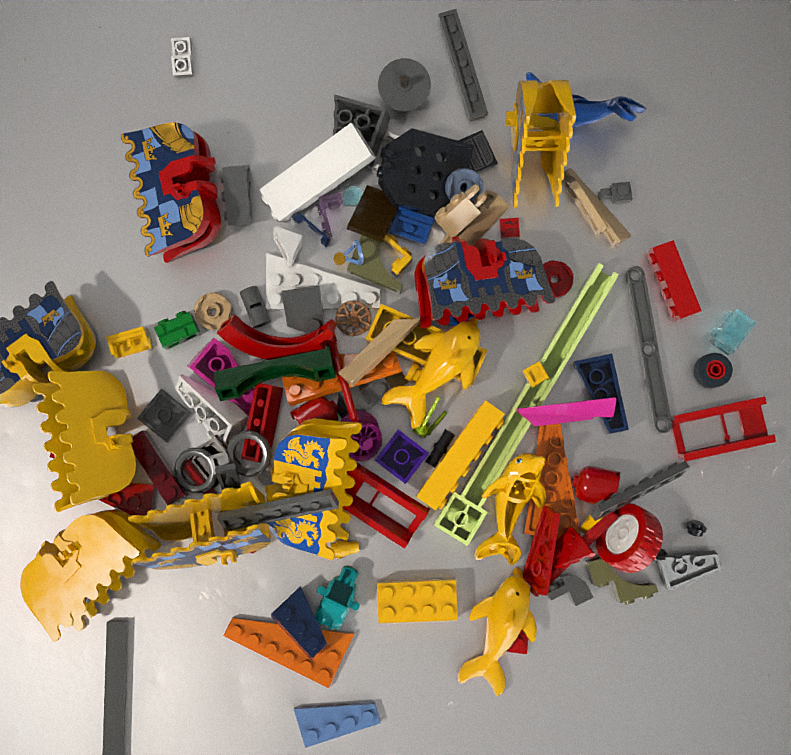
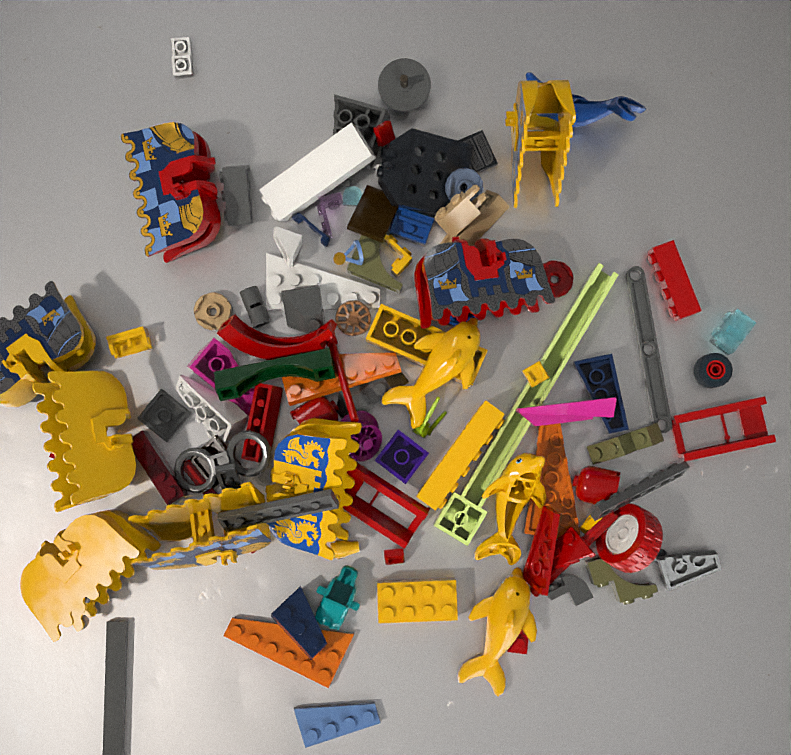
red wing [99,482,156,516] -> none
green brick [154,311,201,350] -> none
tan wedge [338,318,420,387] -> none
yellow wheel [405,362,422,383] -> none
black pin [425,429,455,468] -> none
dark grey plate [438,9,488,120] -> none
red tile [499,218,520,239] -> none
tan wedge [561,168,631,247] -> none
dark grey plate [598,182,633,204] -> none
black plate [686,520,707,537] -> none
none -> red tile [373,121,395,147]
none -> red tile [384,548,405,565]
none -> olive arch [587,422,664,465]

